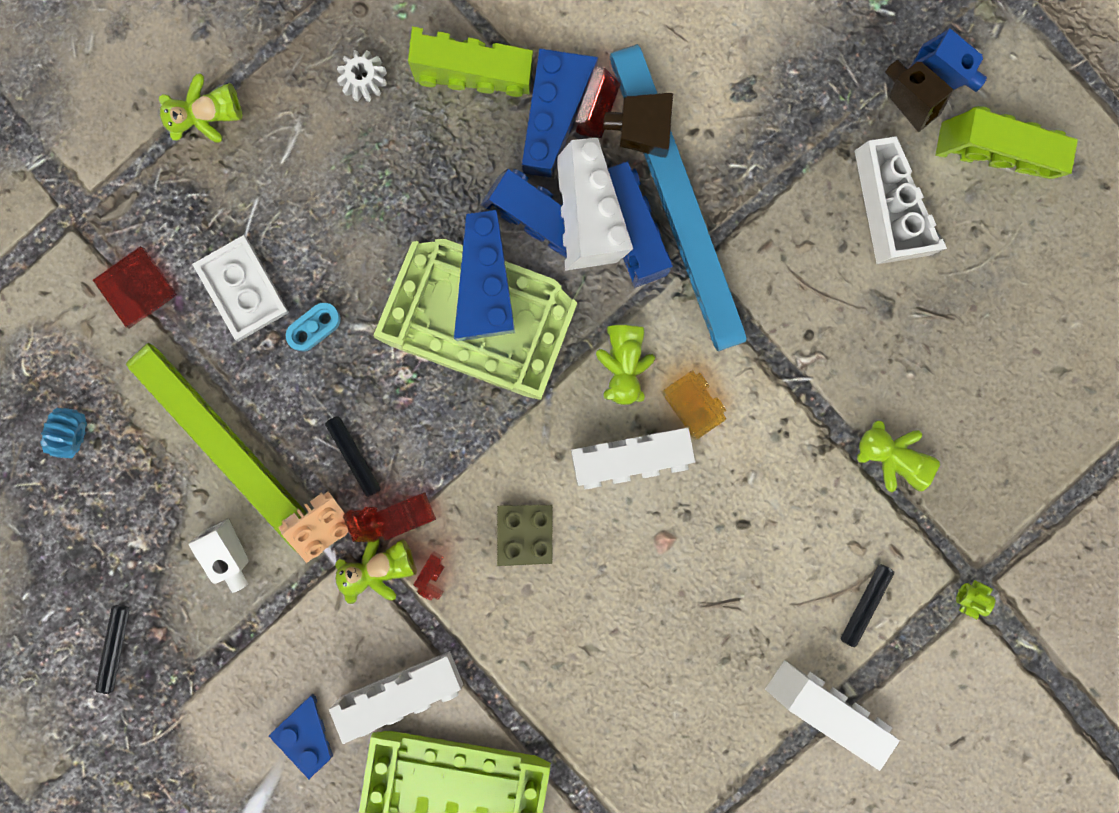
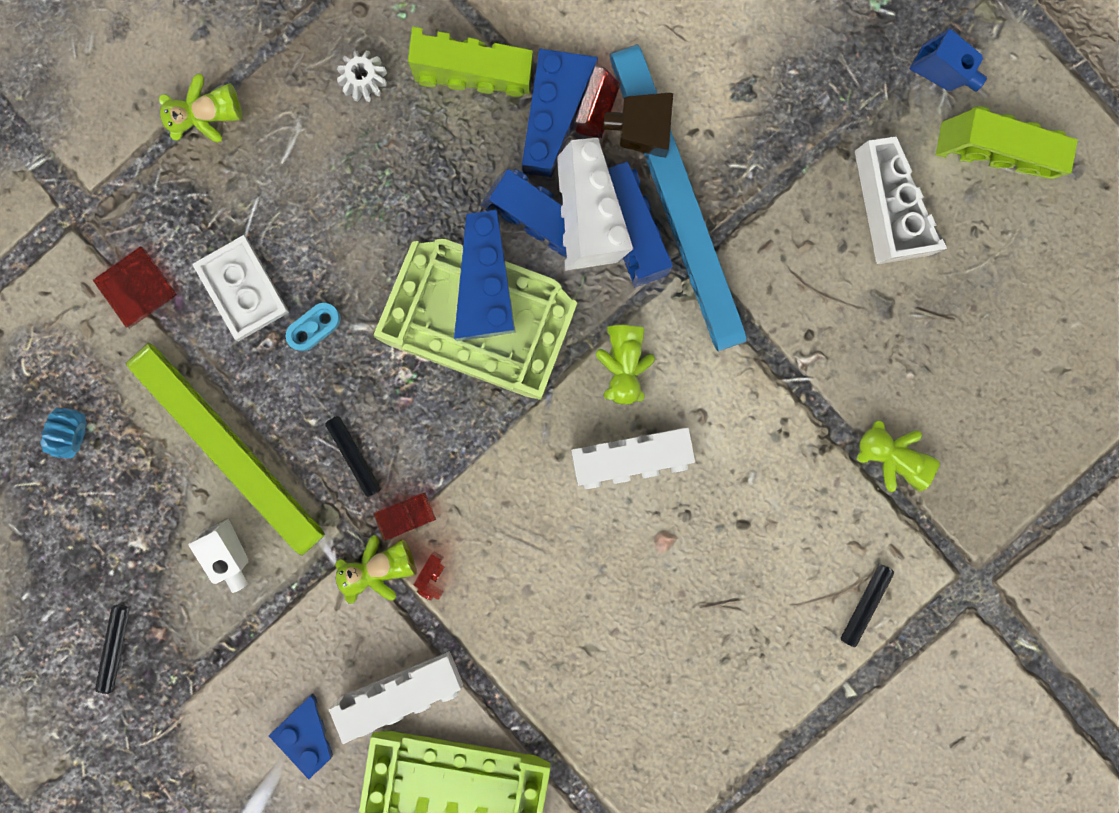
light nougat hinge [278,491,355,563] -> none
clear red tile [343,507,383,542] -> none
olive hinge [497,505,552,566] -> none
clear yellow brick [661,370,727,440] -> none
white wedge [765,660,900,771] -> none
dark brown torso [885,60,954,132] -> none
lime gear [956,580,996,620] -> none

